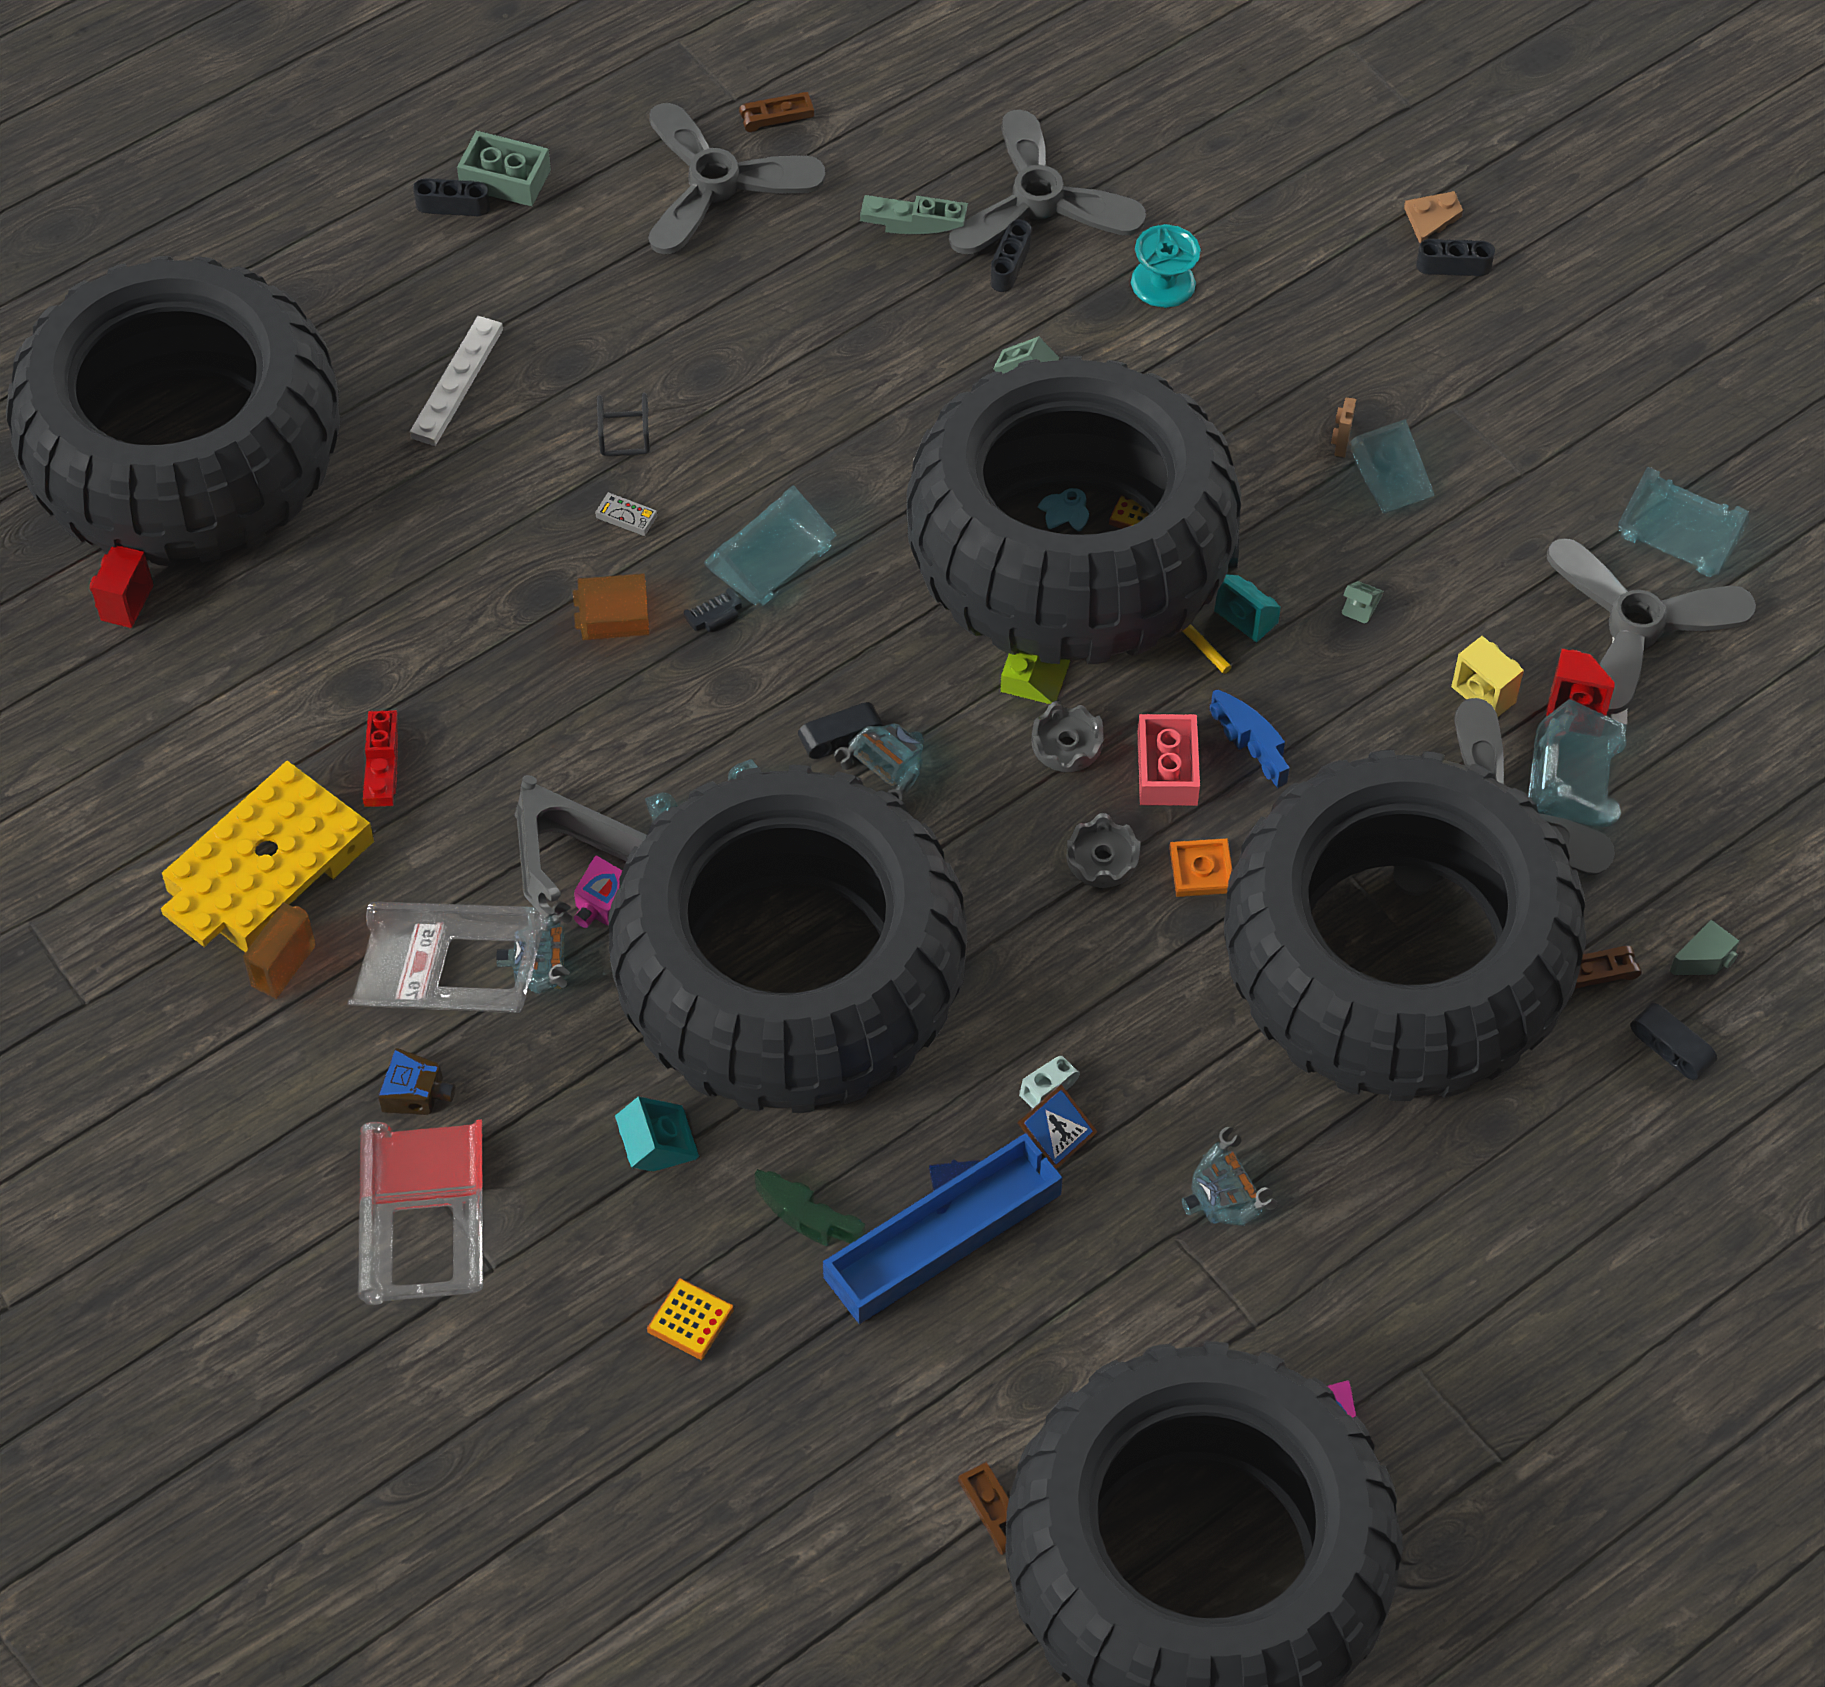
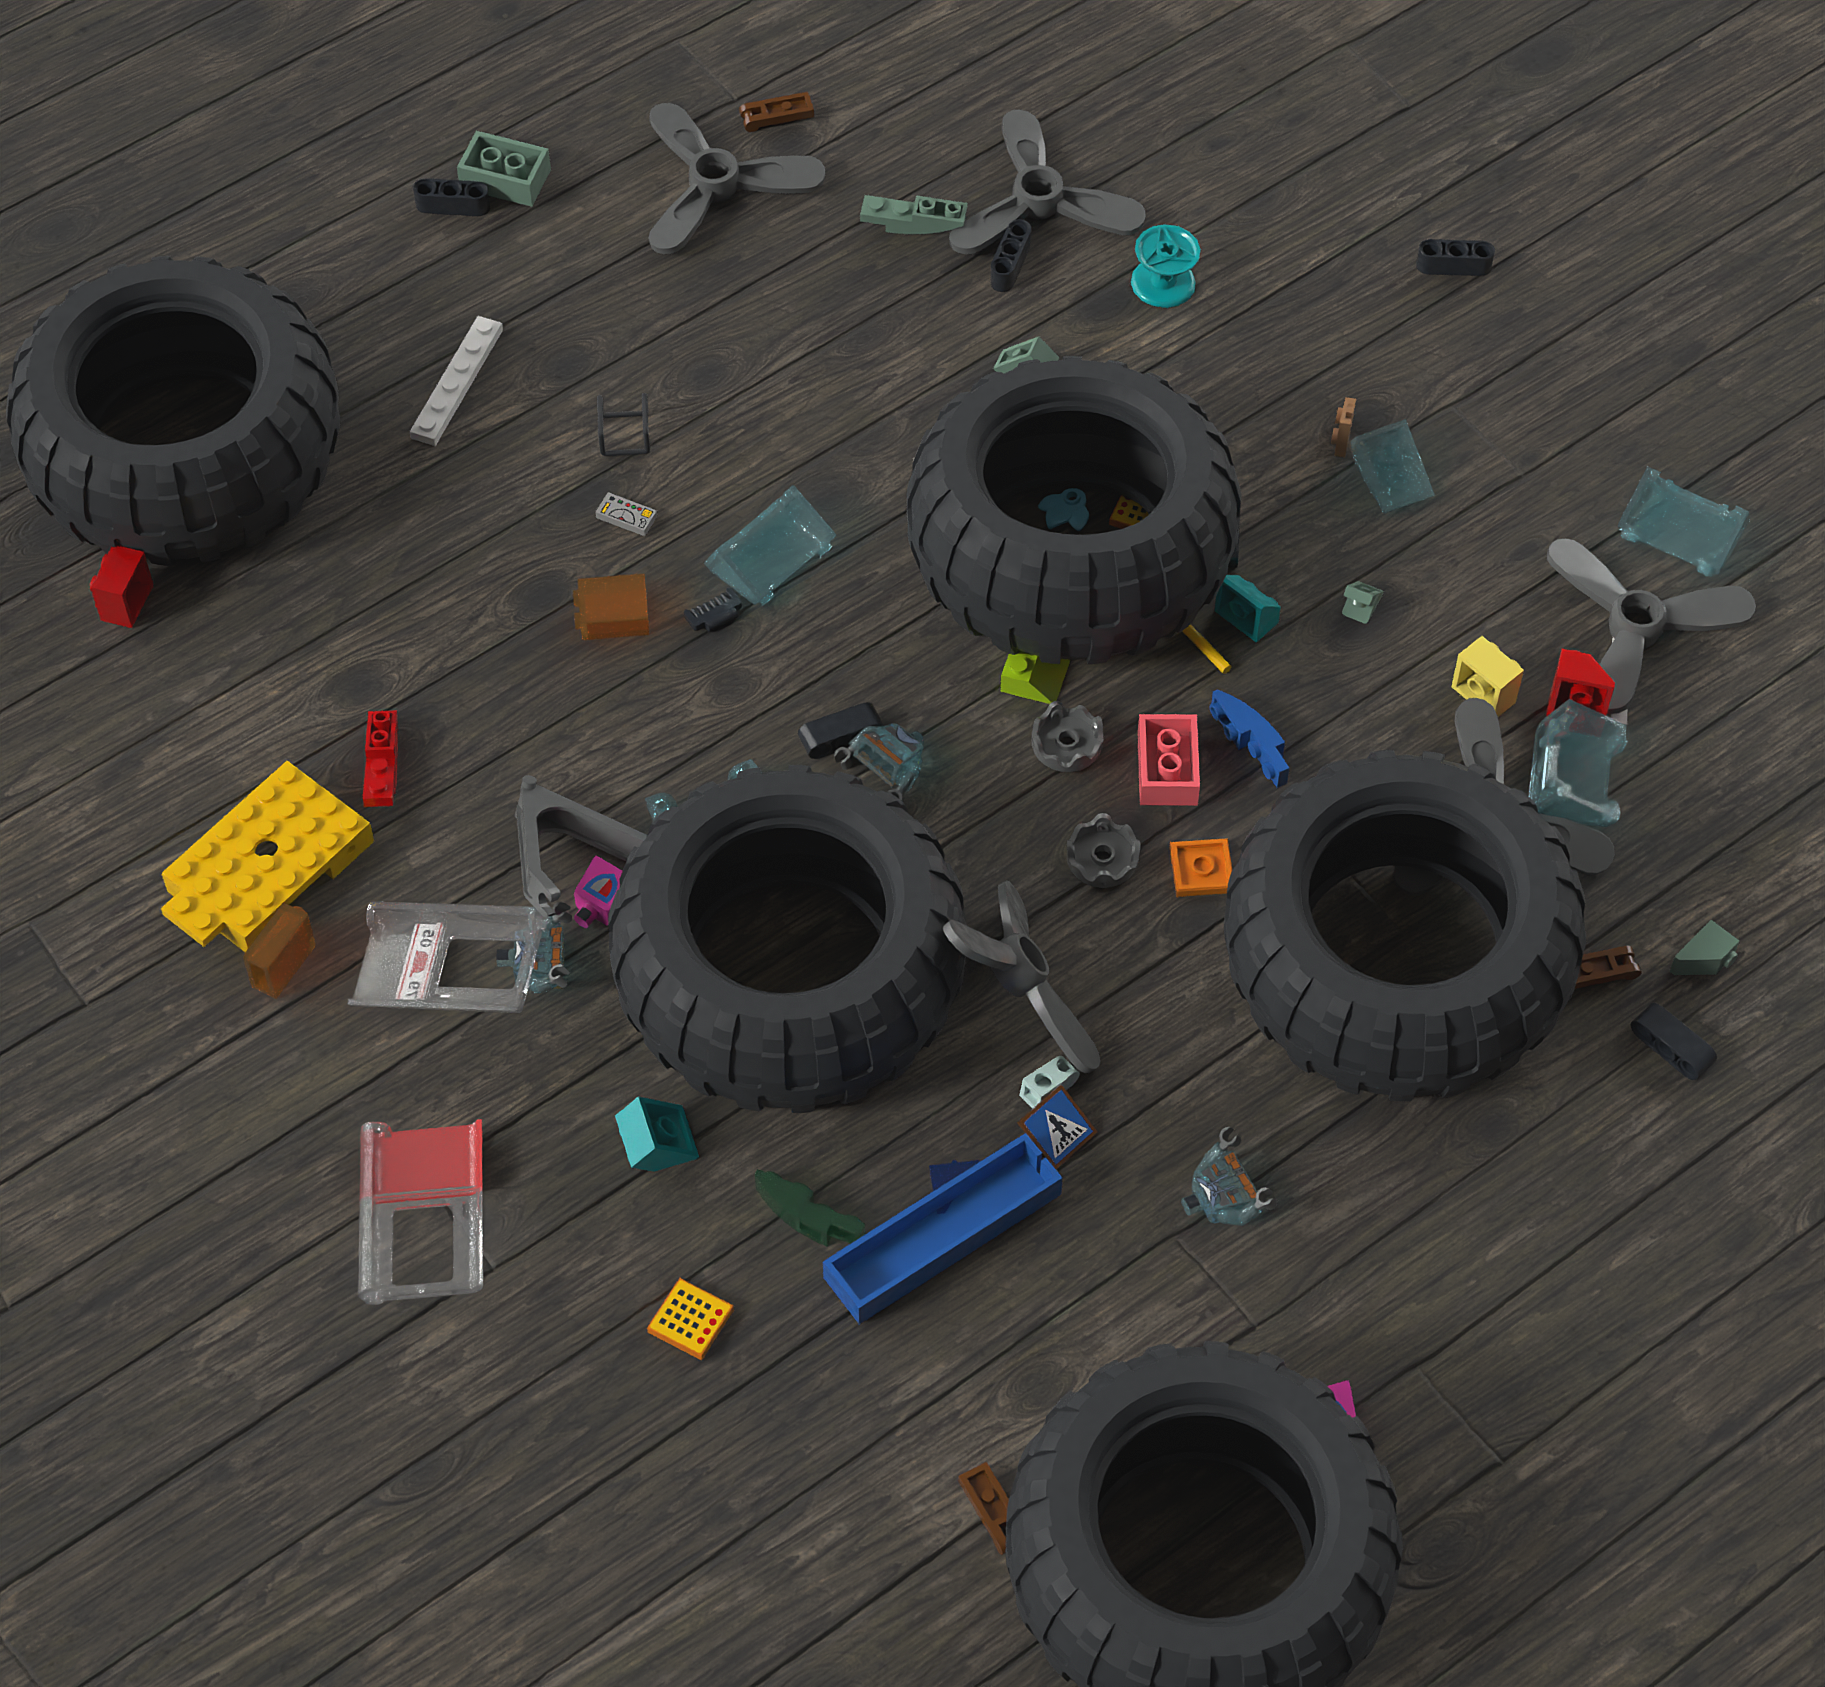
dark brown torso [378,1048,456,1115] -> none
medium nougat wing [1404,191,1463,243] -> none
none -> dark grey piece [943,880,1100,1073]

